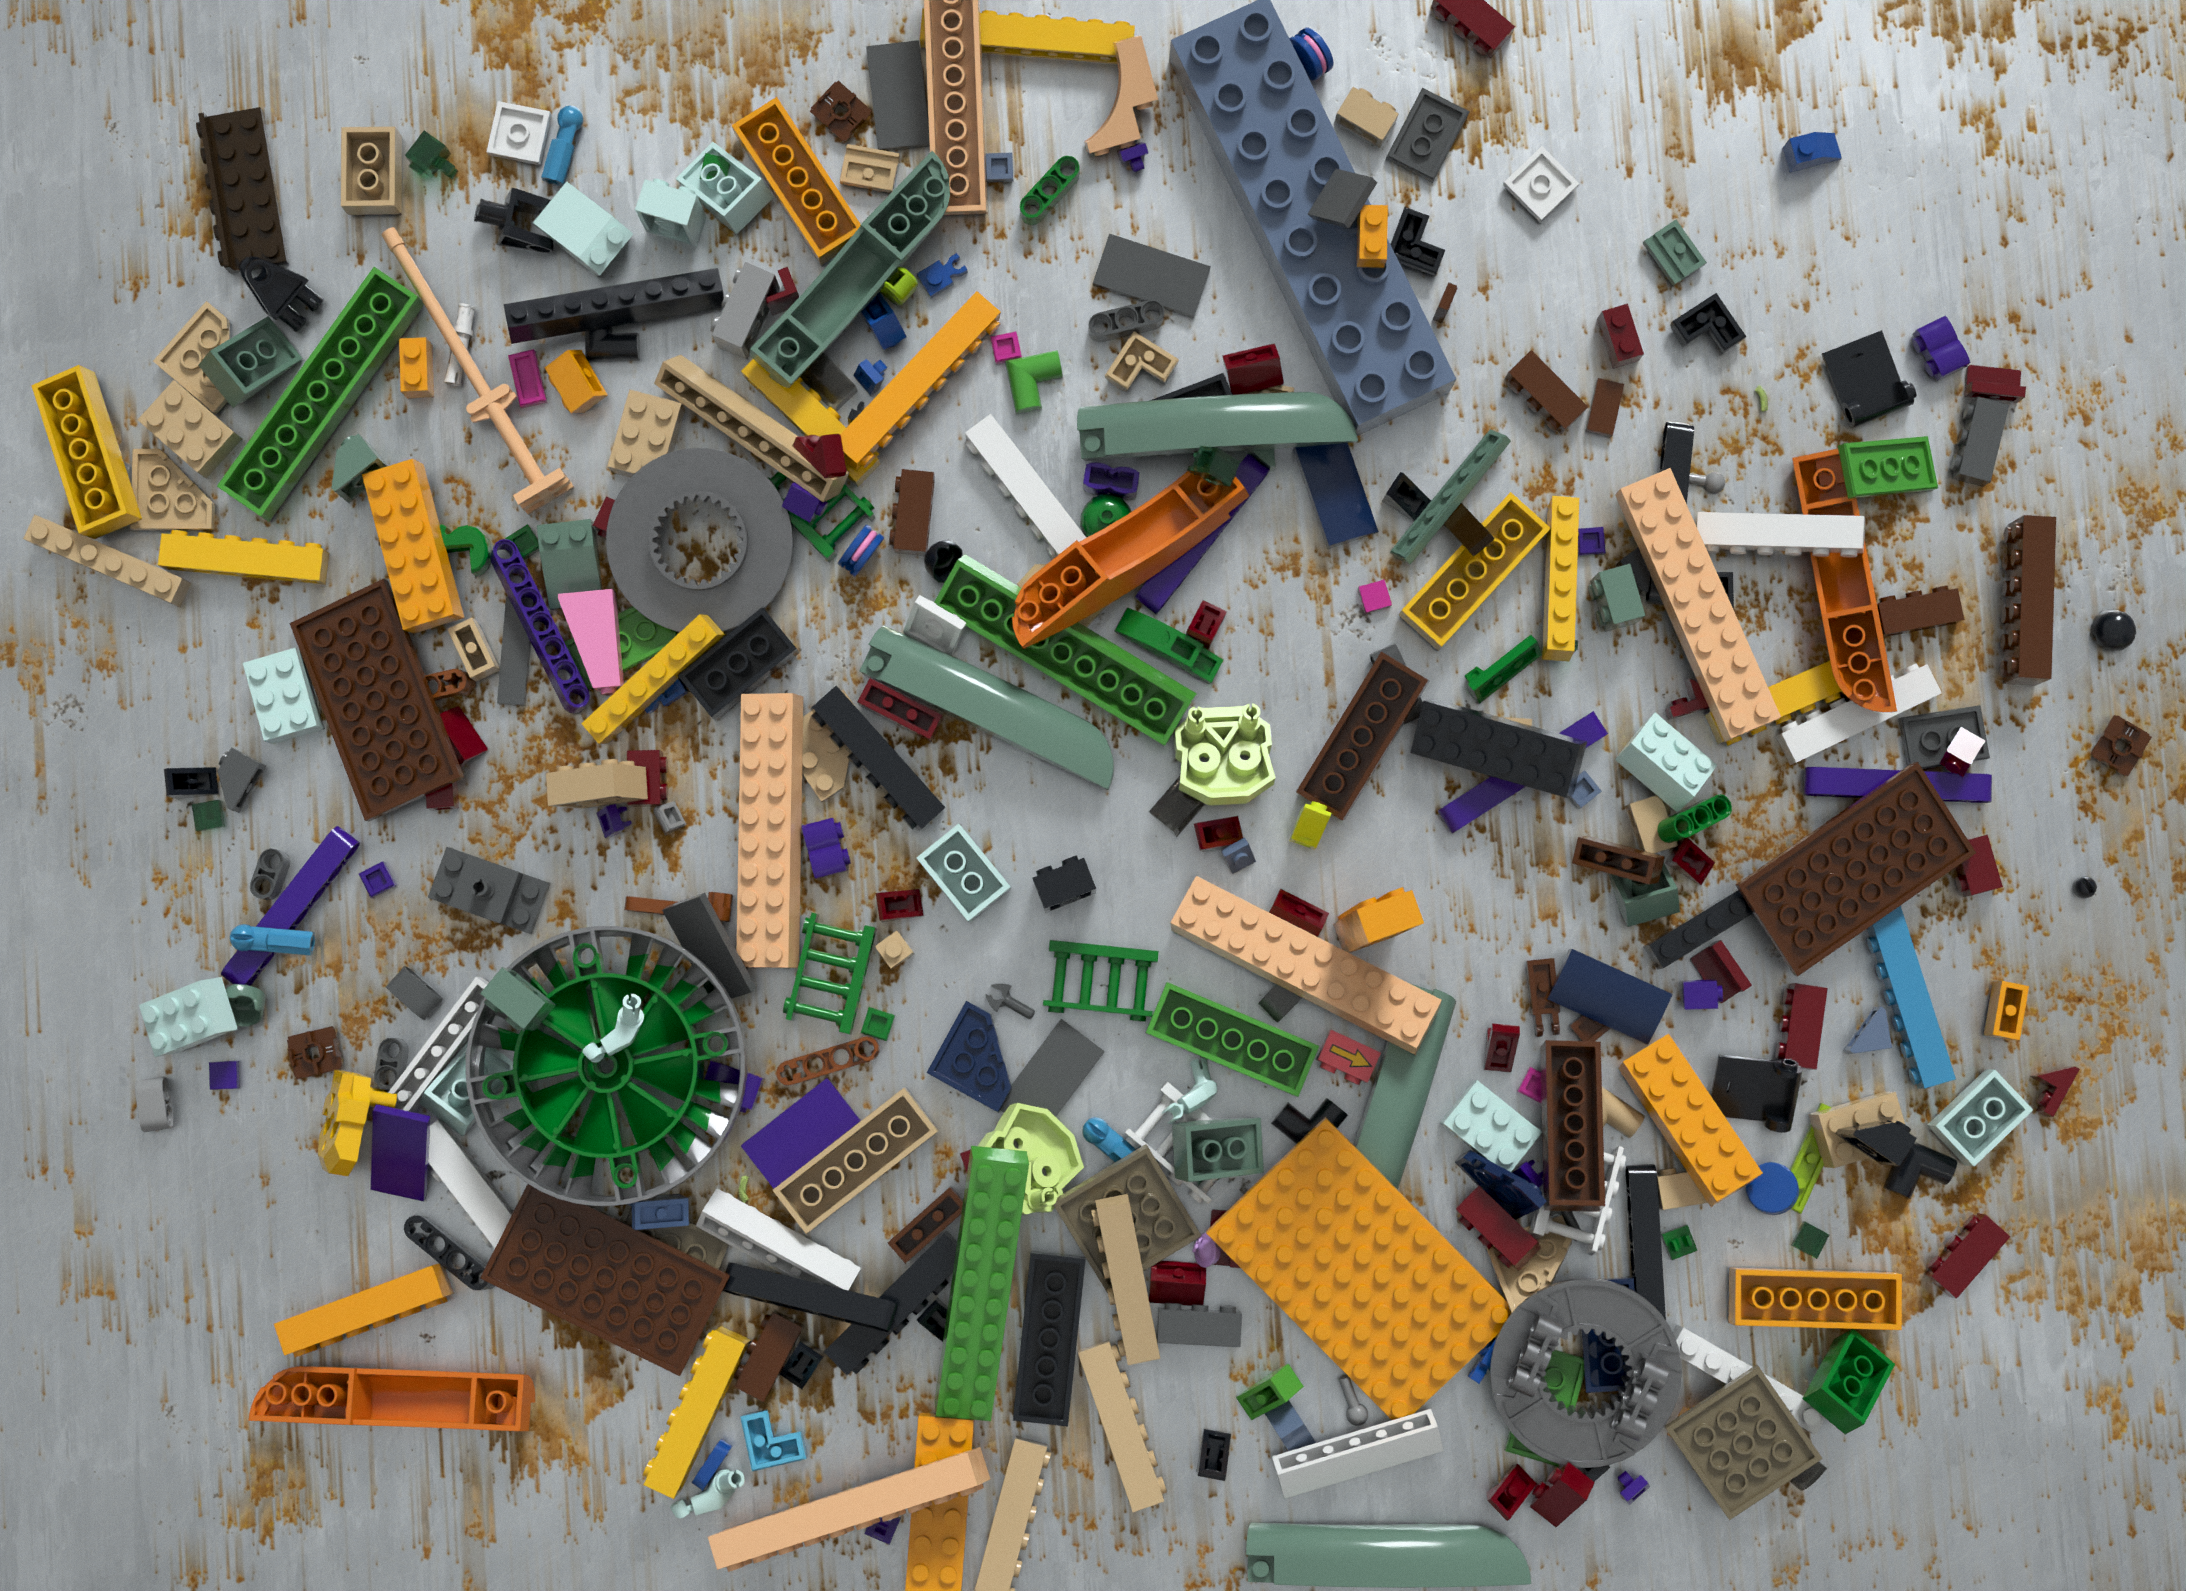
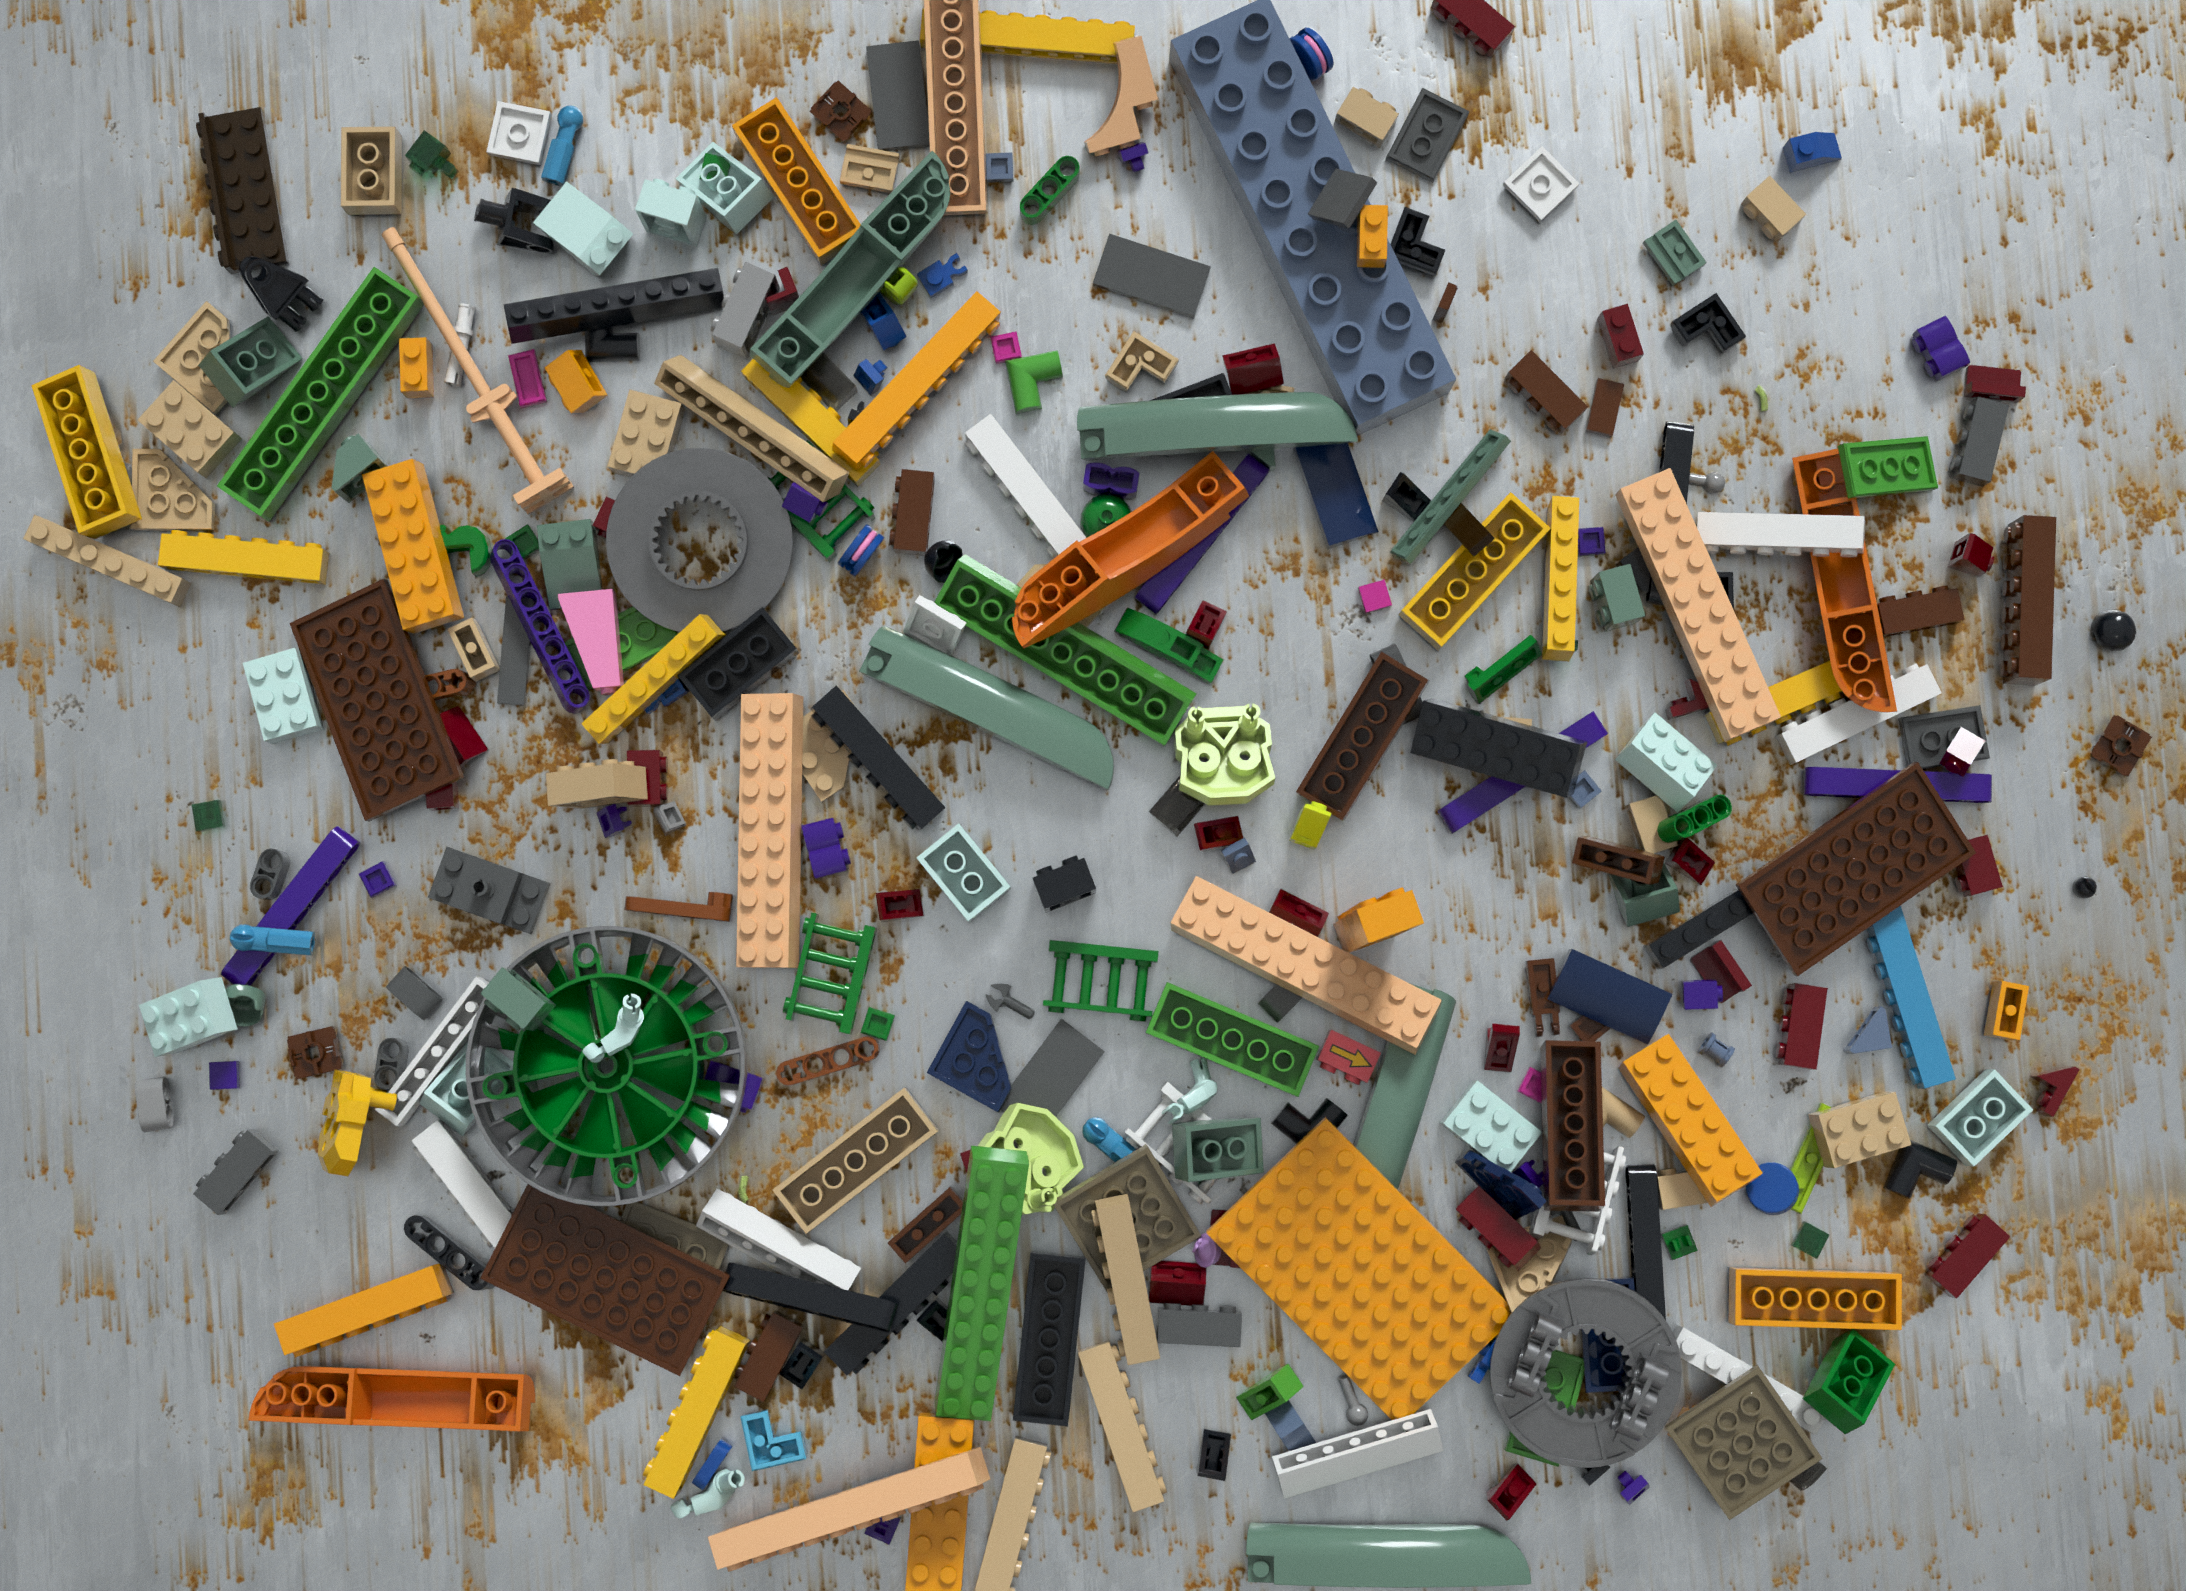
black slope [164,767,218,799] -> none
dark grey slope [218,747,266,813] -> none
dark purple tile [370,1104,430,1202] -> none
medium blue panel [628,1194,689,1230] -> none
dark grey tile [662,892,756,999] -> none
dark purple tile [741,1078,861,1189] -> none
dark red slope [792,434,847,478] -> none
dark red brick [857,678,944,742] -> none
tan brick [875,931,915,970] -> none
dark grey beam [1088,300,1165,342] -> none
clear green brick [1187,446,1240,487] -> none
dark red brick [1530,1462,1595,1527] -> none
black door [1711,1054,1803,1133] -> none
black door [1821,330,1917,428] -> none
black slope [1835,1120,1917,1166] -> none
none -> dark grey brick [193,1129,279,1215]
none -> sand blue bush [1698,1032,1735,1068]
none -> tan brick [1741,176,1806,242]
none -> dark red slope [1948,533,1994,577]

